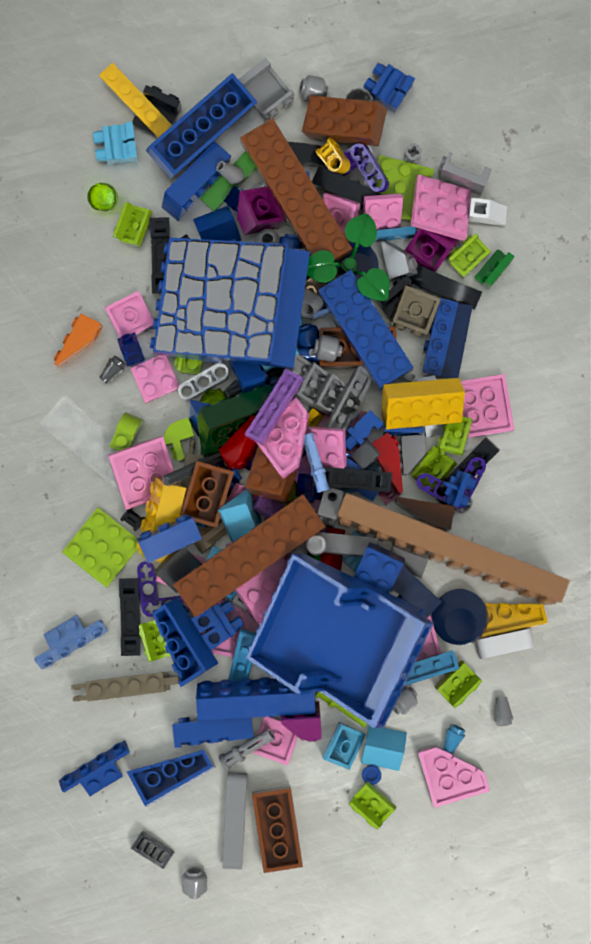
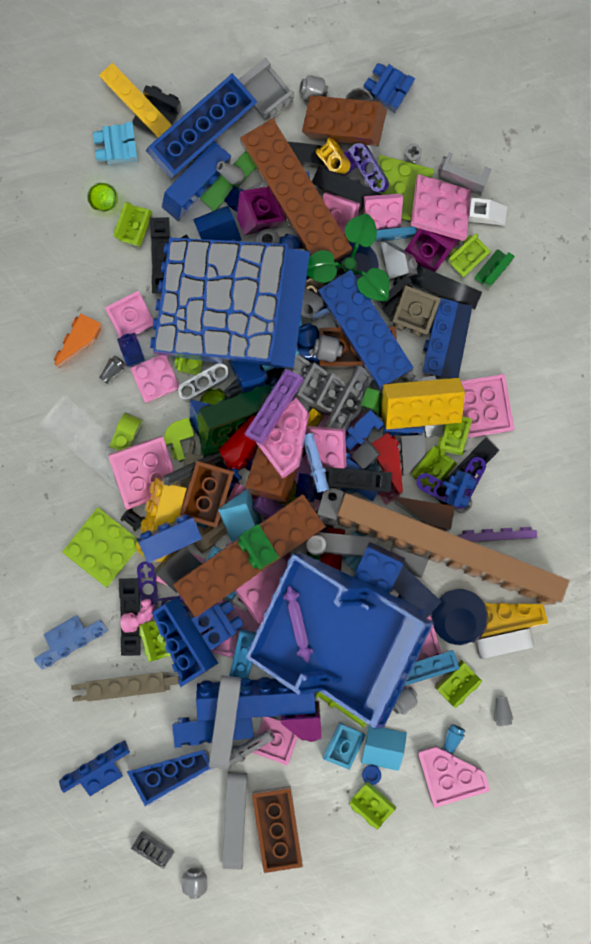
none -> bright pink arm [120,599,156,633]
none -> light grey beam [209,675,241,770]
none -> green bracket [237,524,279,570]
none -> medium lavender wheel [283,586,313,662]
none -> bright green slope [360,388,383,417]
none -> medium lavender plate [458,527,537,542]

